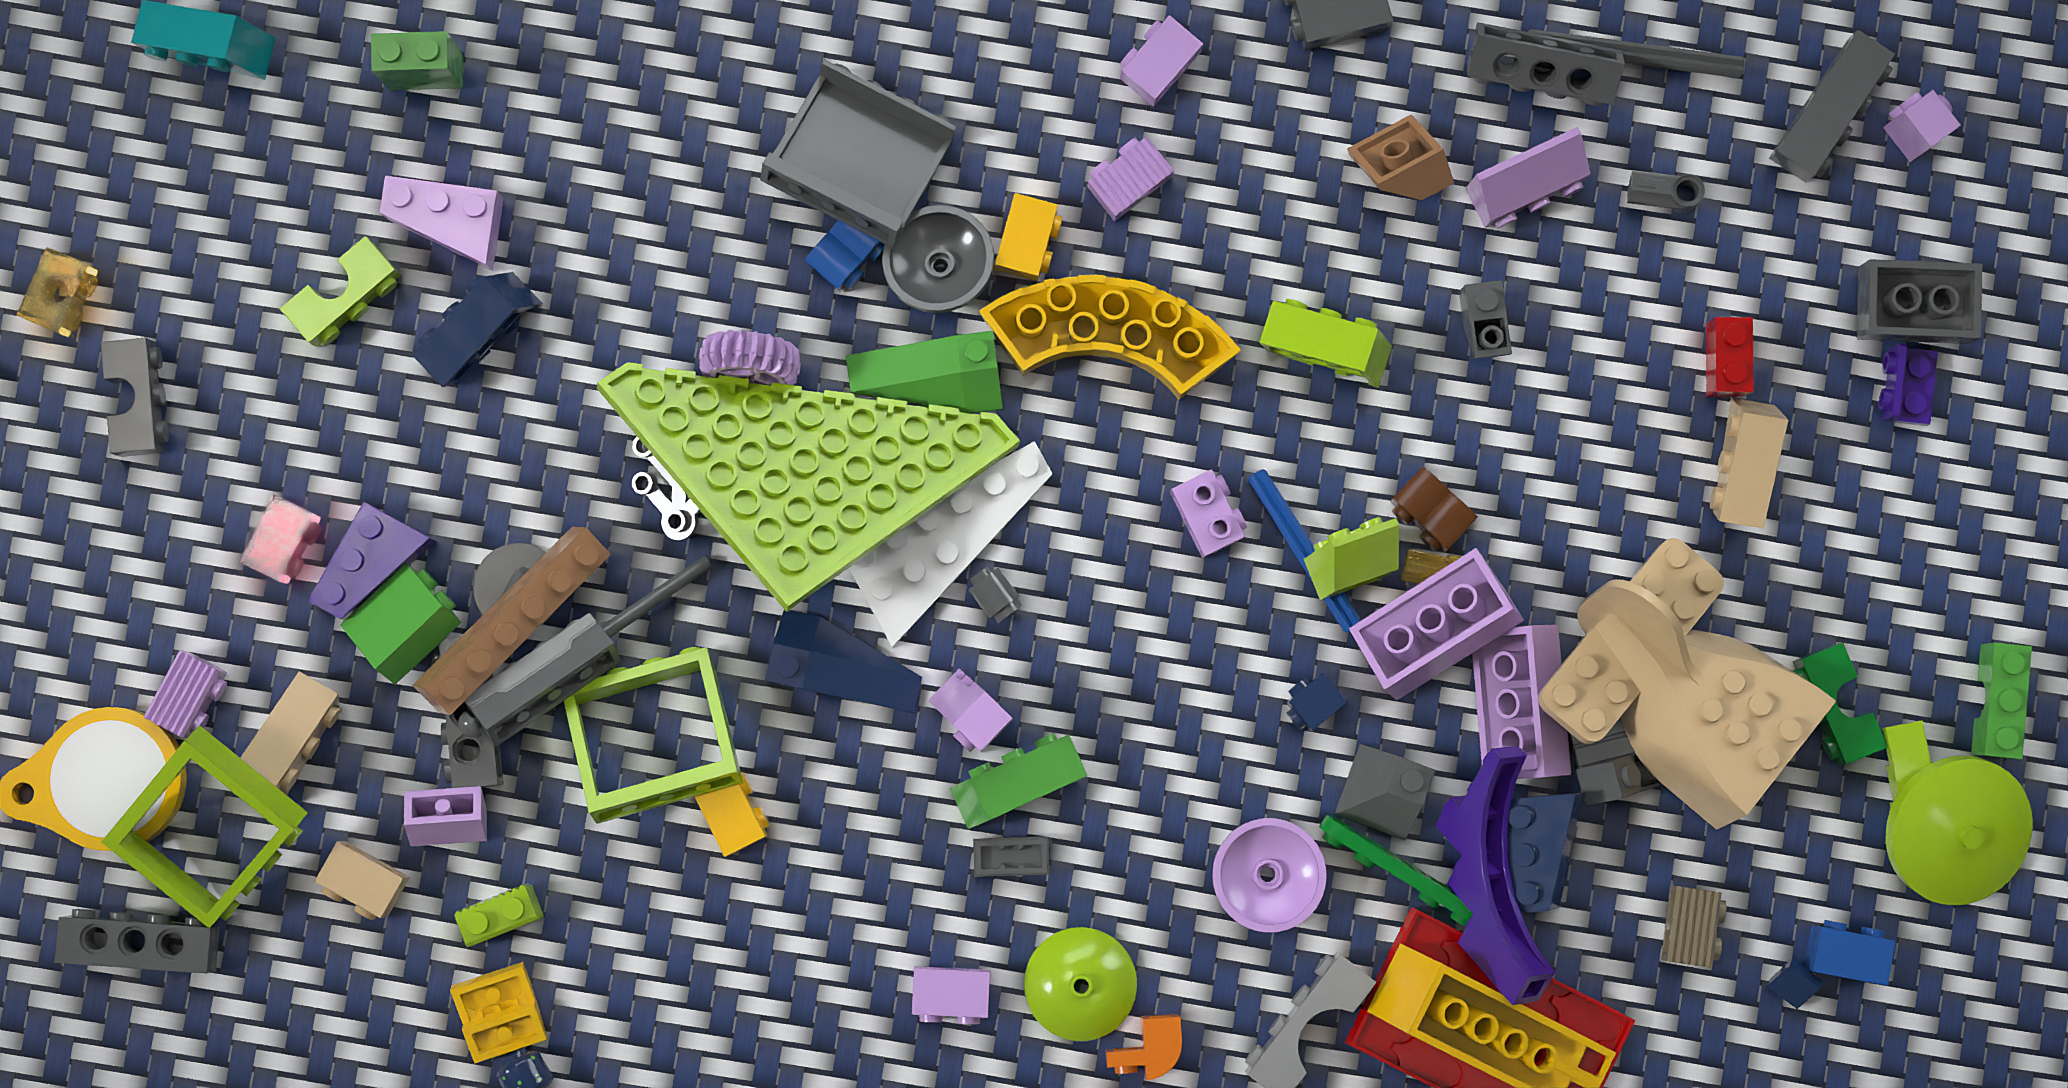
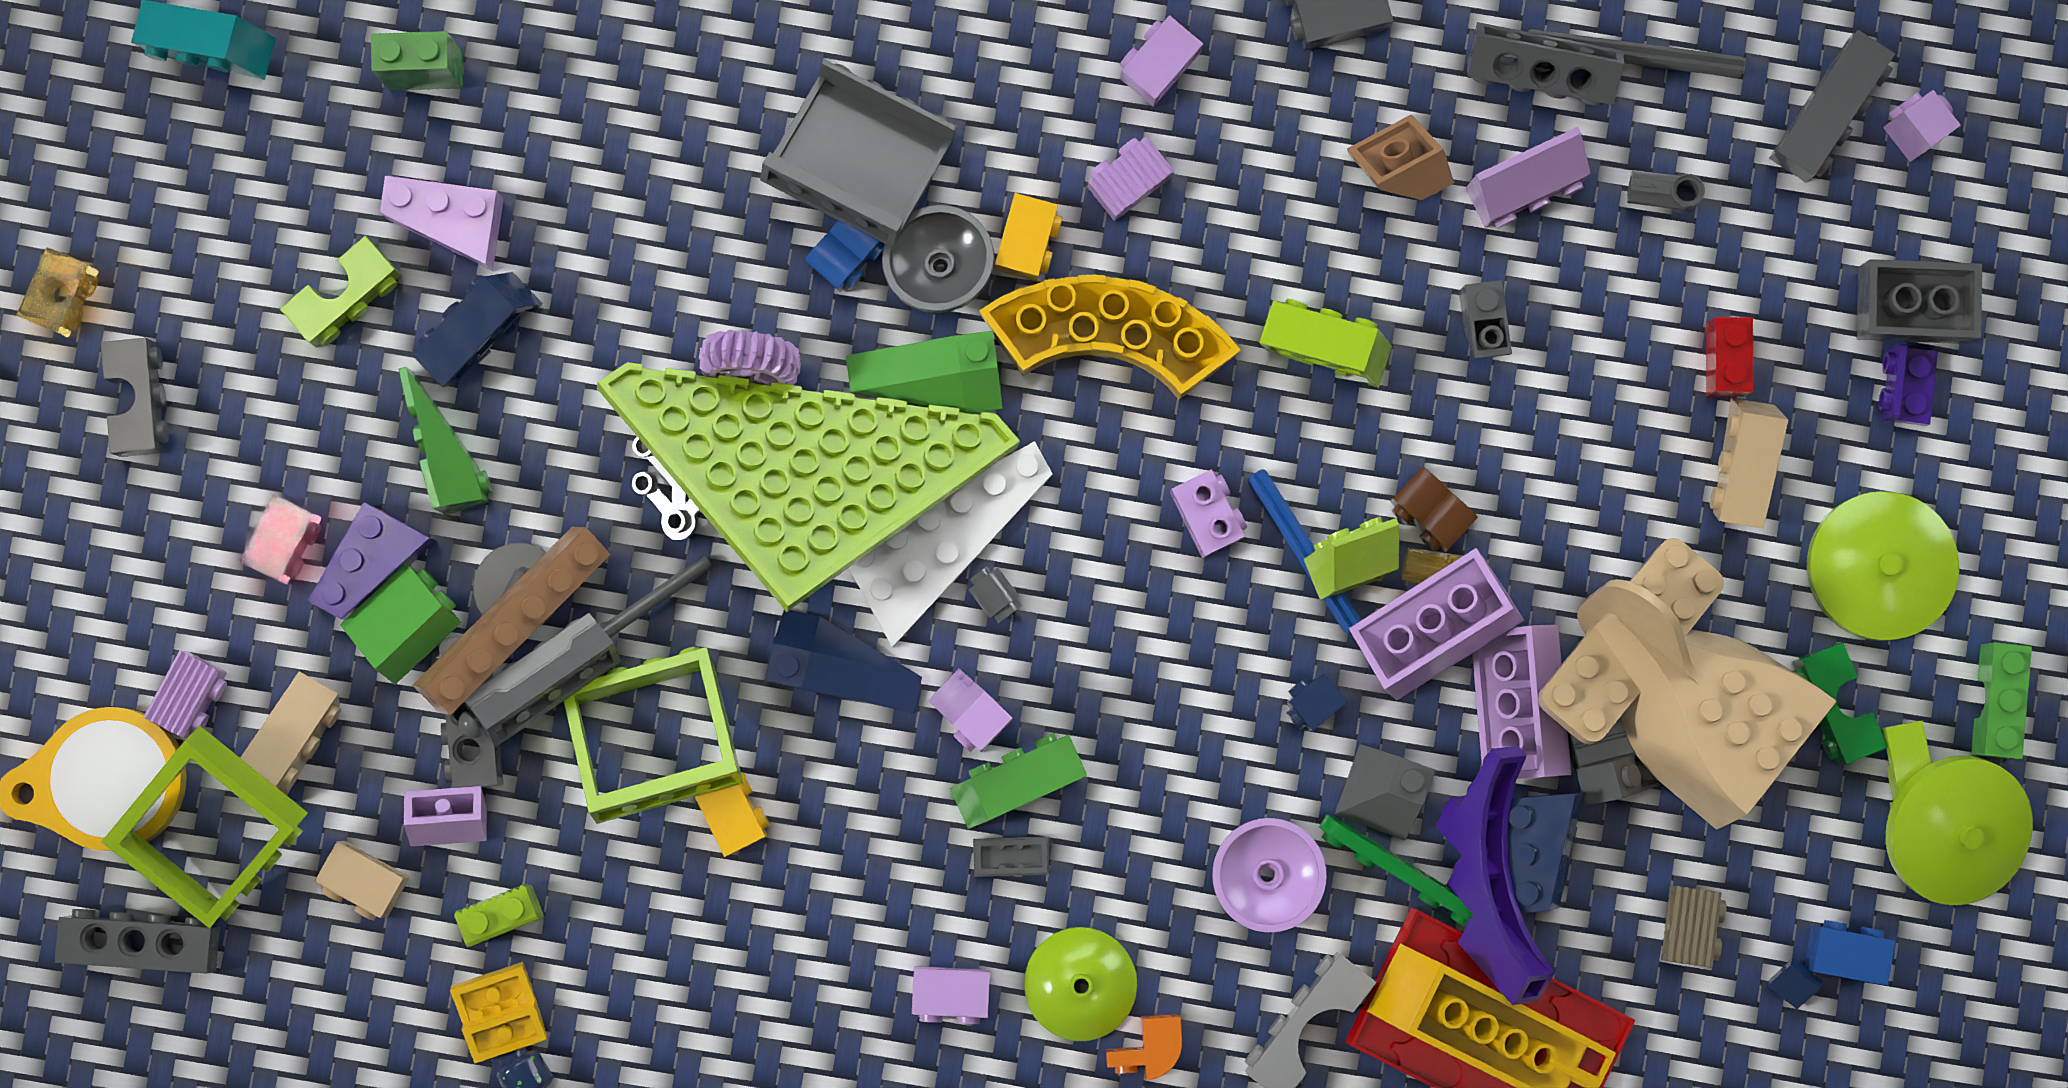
none -> bright green wedge [398,366,492,515]
none -> lime dish [1807,491,1959,641]

